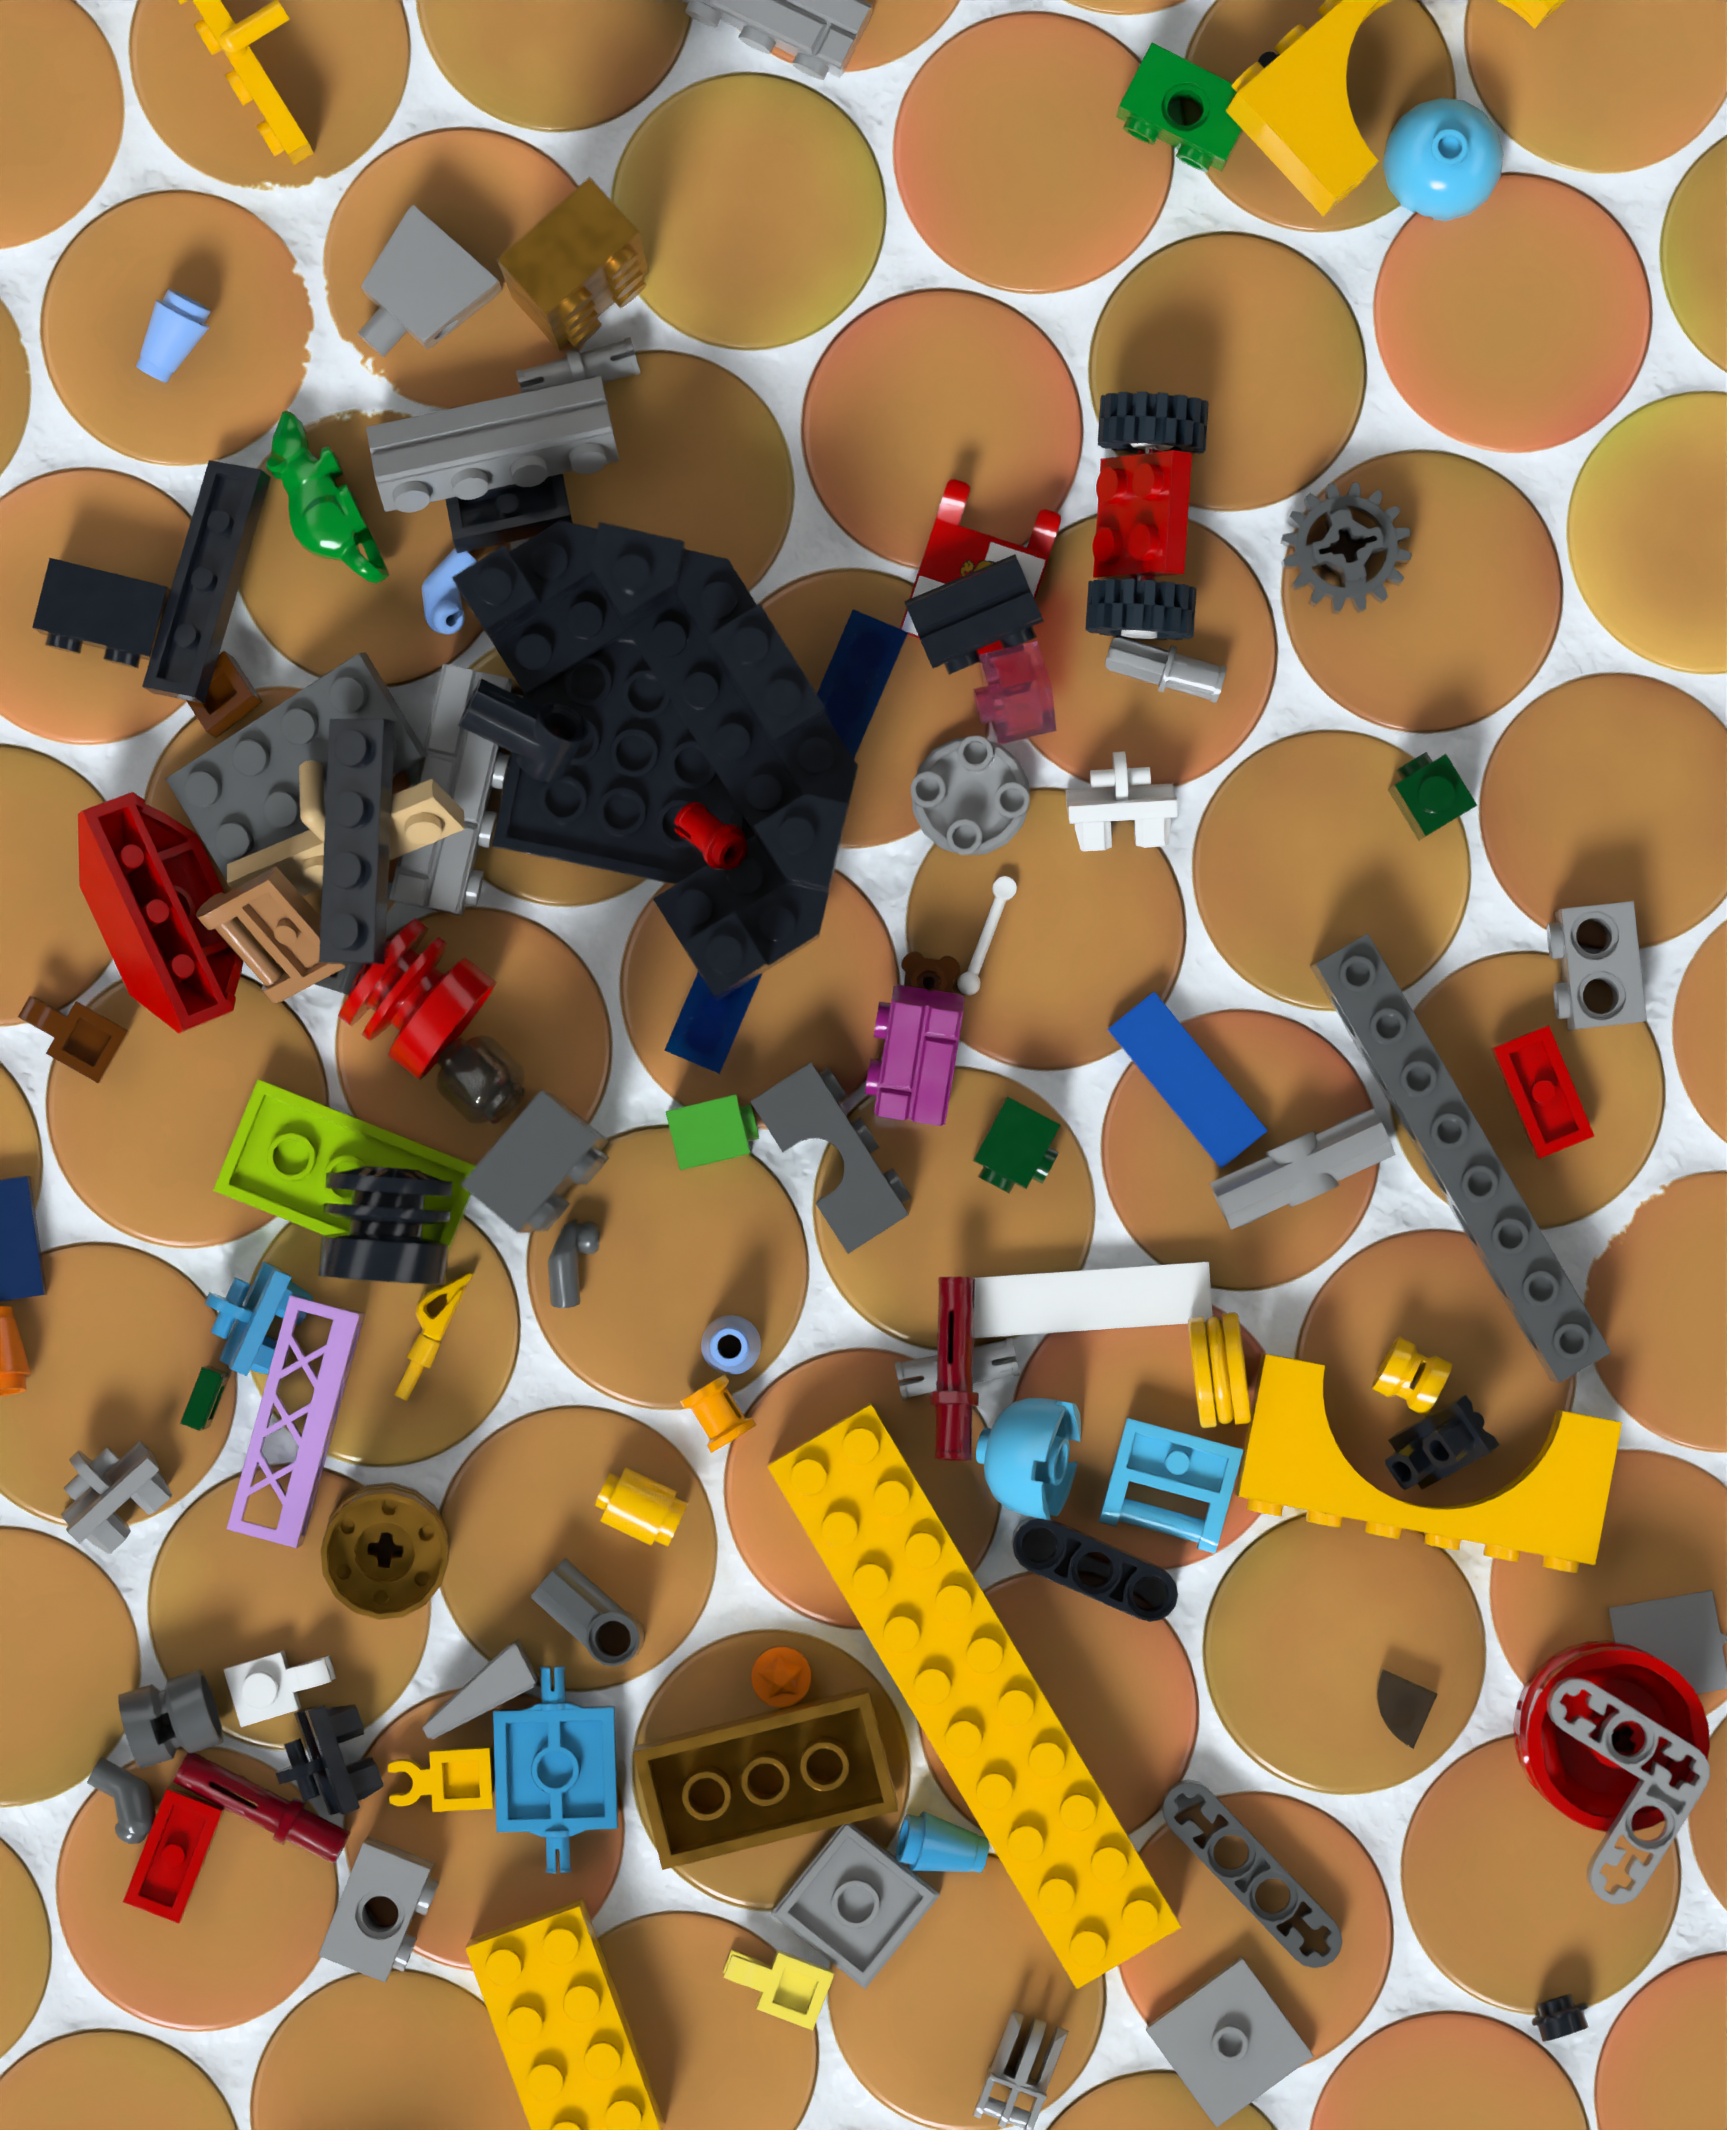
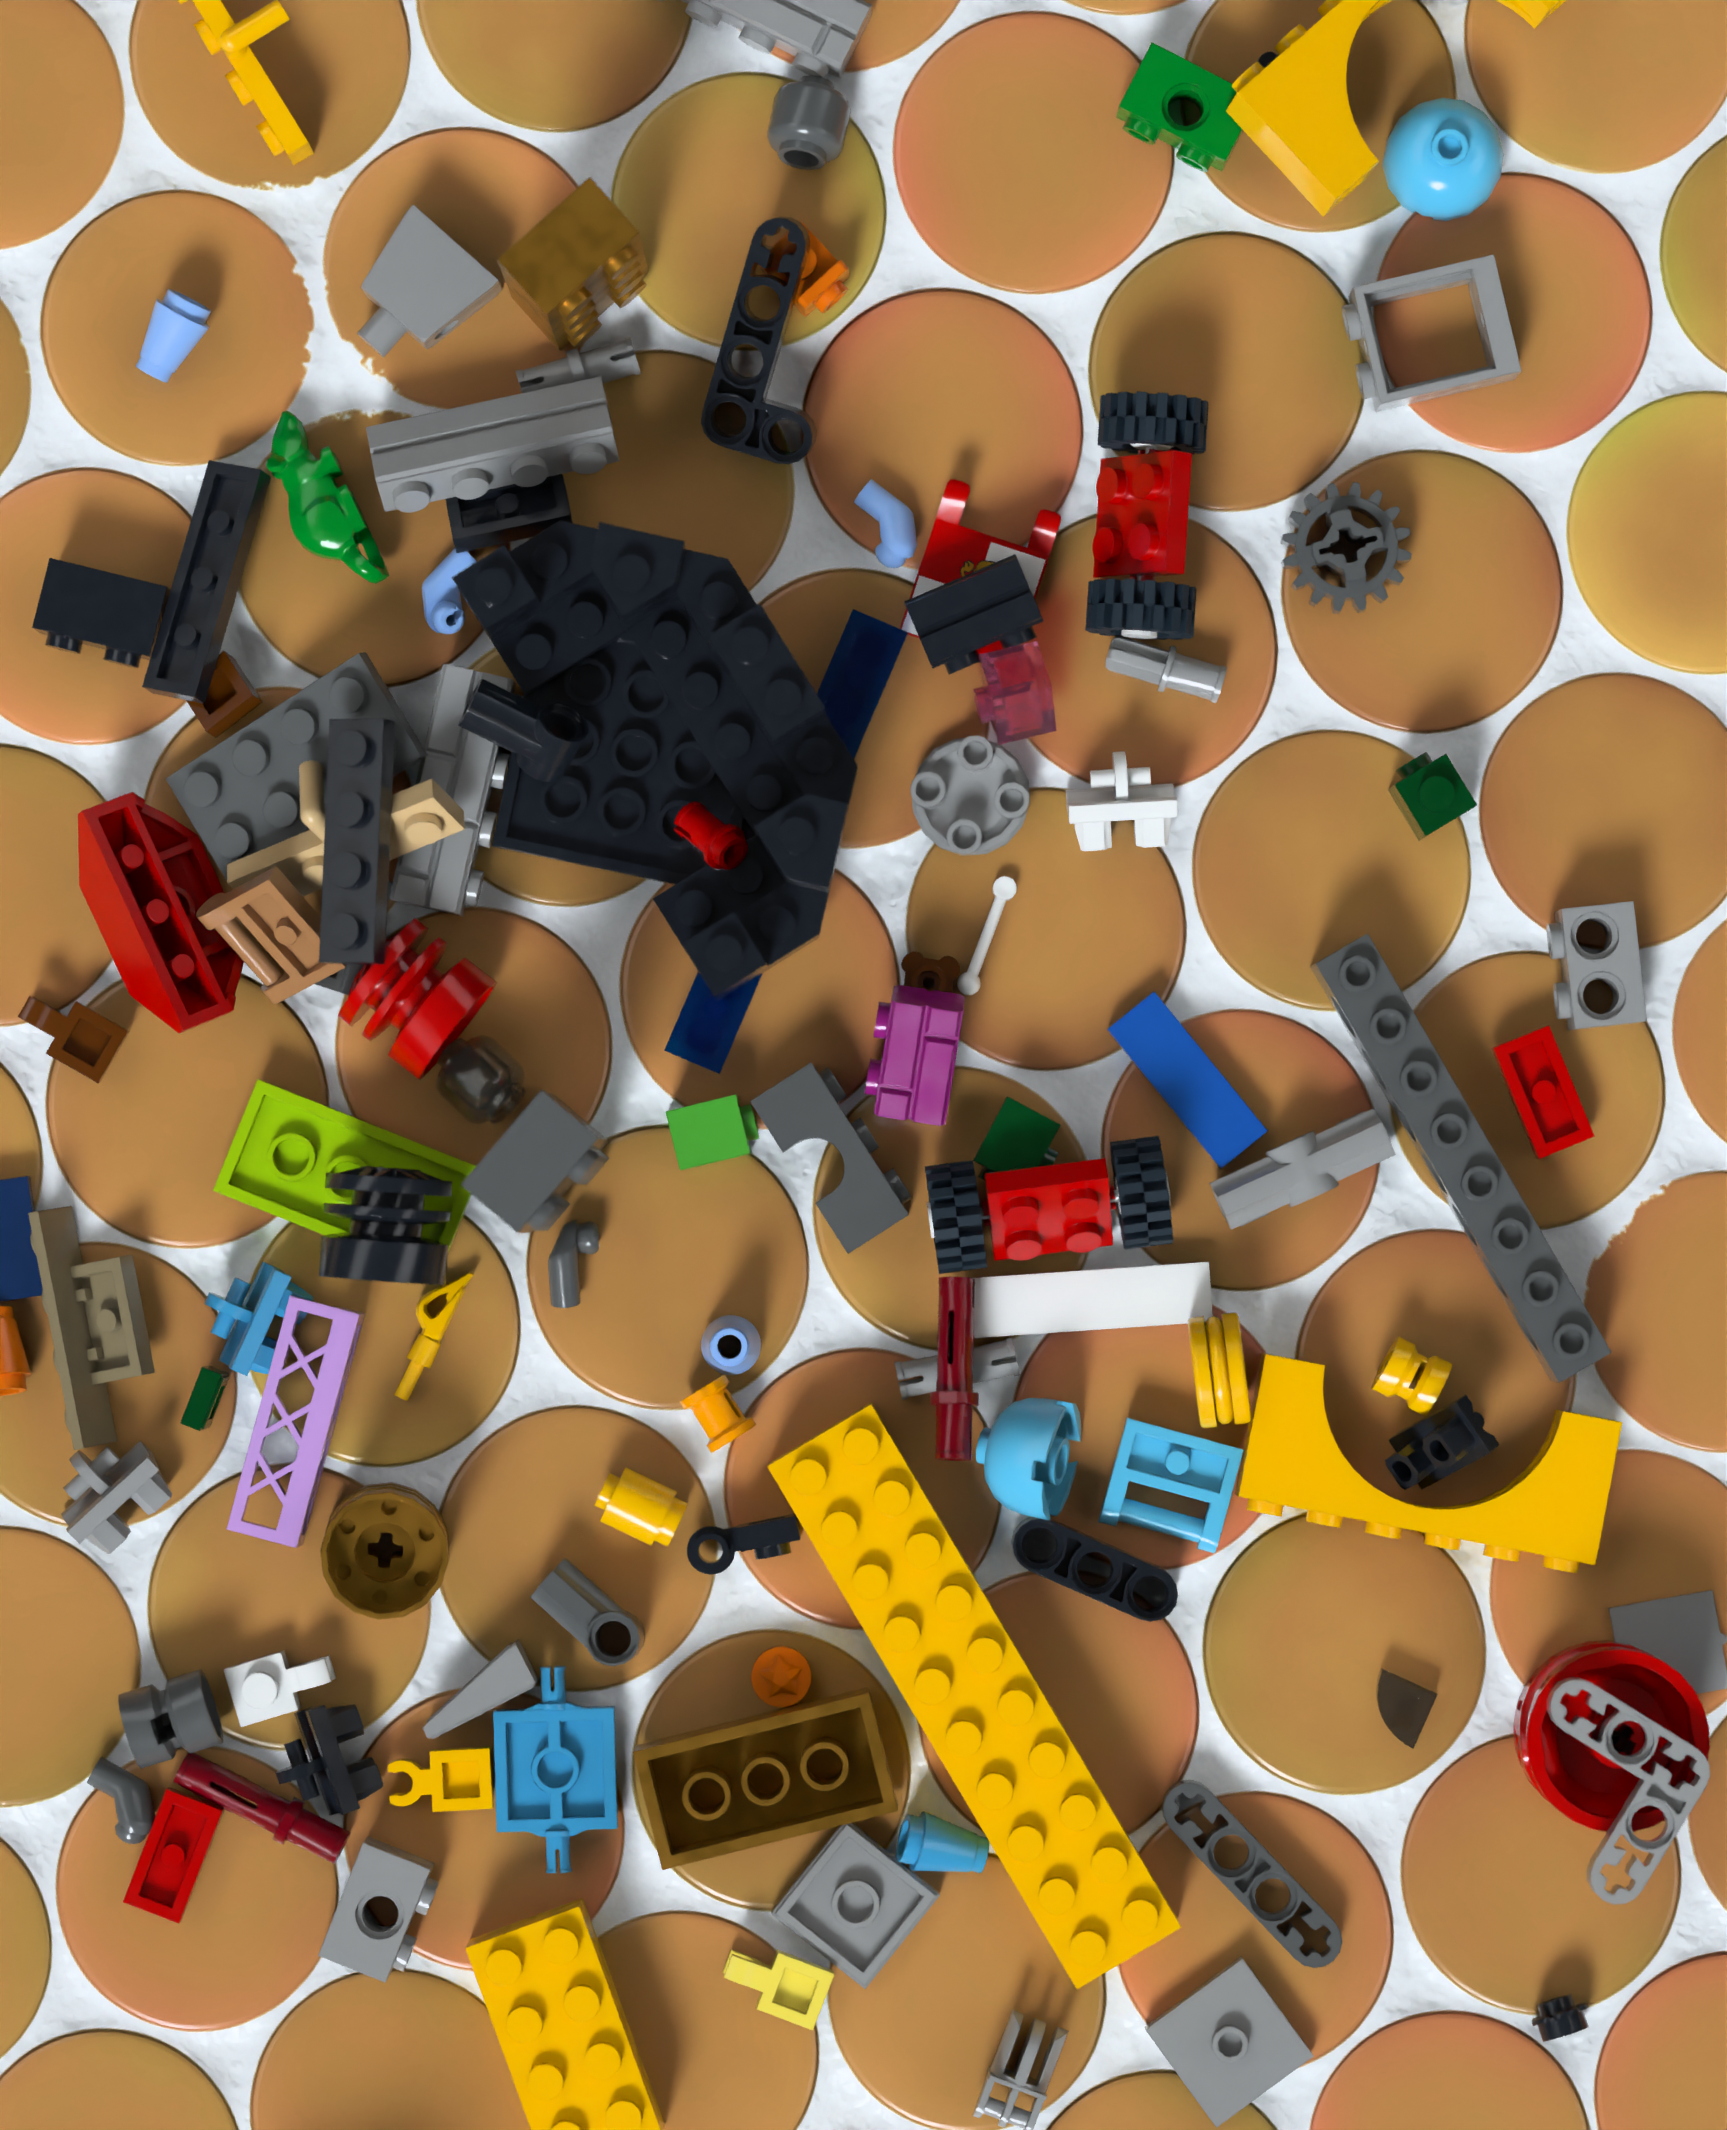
none -> dark tan bracket [28,1206,155,1450]
none -> black plate [687,1513,801,1575]
none -> black beam [701,216,817,465]
none -> orange bracket [758,221,849,317]
none -> dark grey head [767,75,851,170]
none -> light blue arm [854,479,917,568]
none -> plate [925,1136,1173,1274]
none -> light grey window [1342,254,1521,412]

